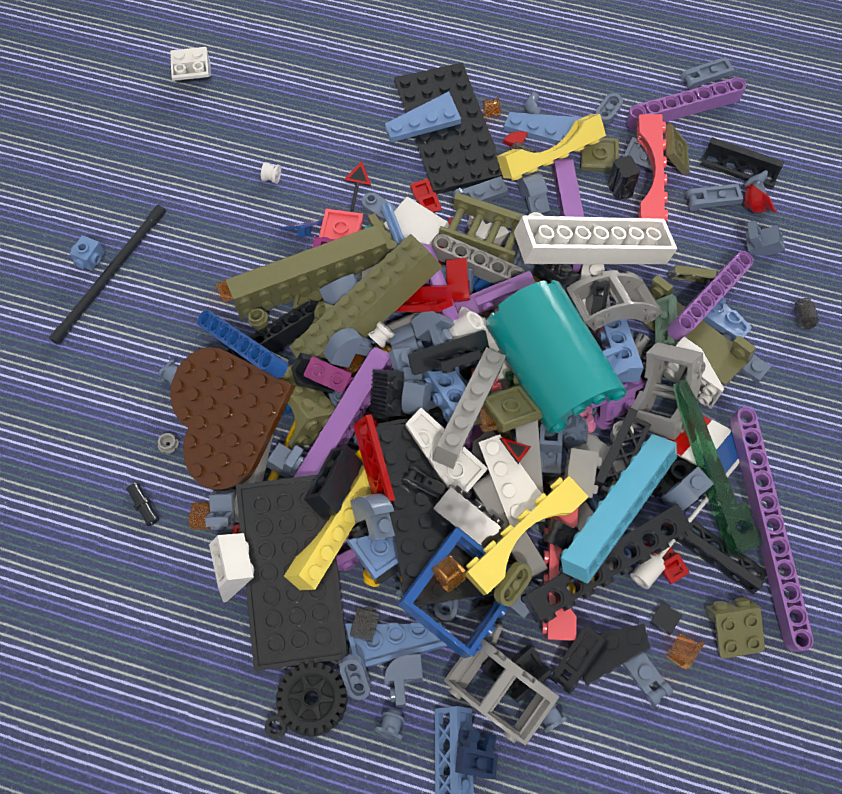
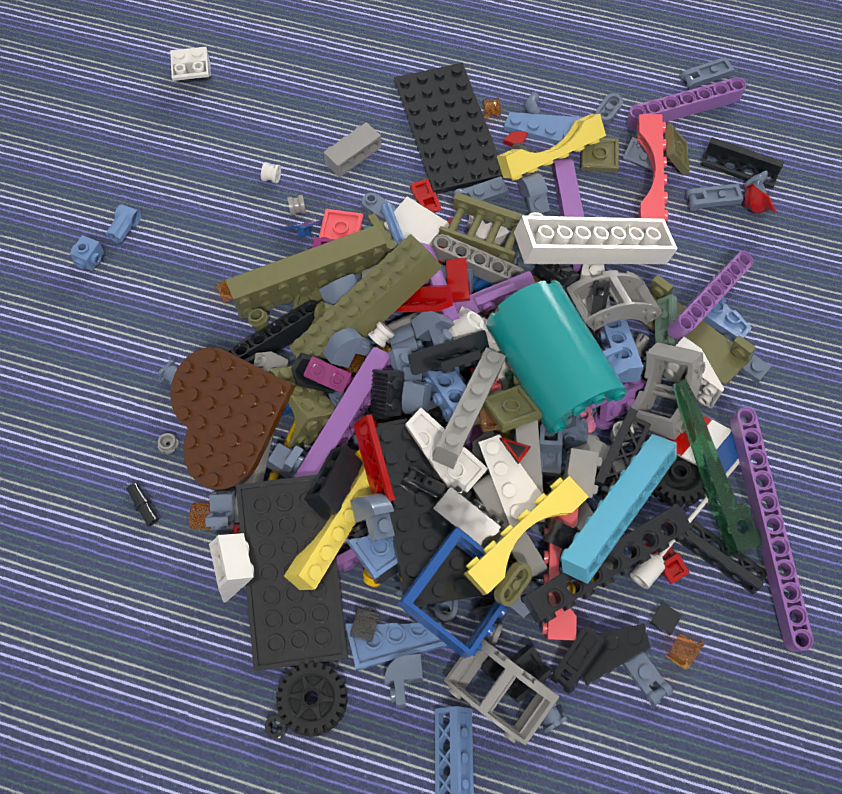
black piece [48,205,166,345] -> none
blue beam [197,310,288,379] -> none
sand blue plate [340,654,371,700] -> none
piece [343,161,371,212] -> none
sand blue brick [374,709,405,741] -> none
medium blue wing [385,92,461,142] -> none
clear orange slope [432,555,466,592] -> none
dark blue plate [455,729,498,780] -> none
black brick [607,155,640,201] -> none
sand blue brick [660,467,714,511] -> none
olive tile [667,265,717,284] -> none
olive bracket [705,597,765,659] -> none
sand blue brick [746,221,785,255] -> none
clear smoke brick [794,298,820,329] -> none
none -> medium blue piece [106,204,141,244]
none -> light grey wheel [287,195,306,216]
none -> light grey brick [323,122,382,177]

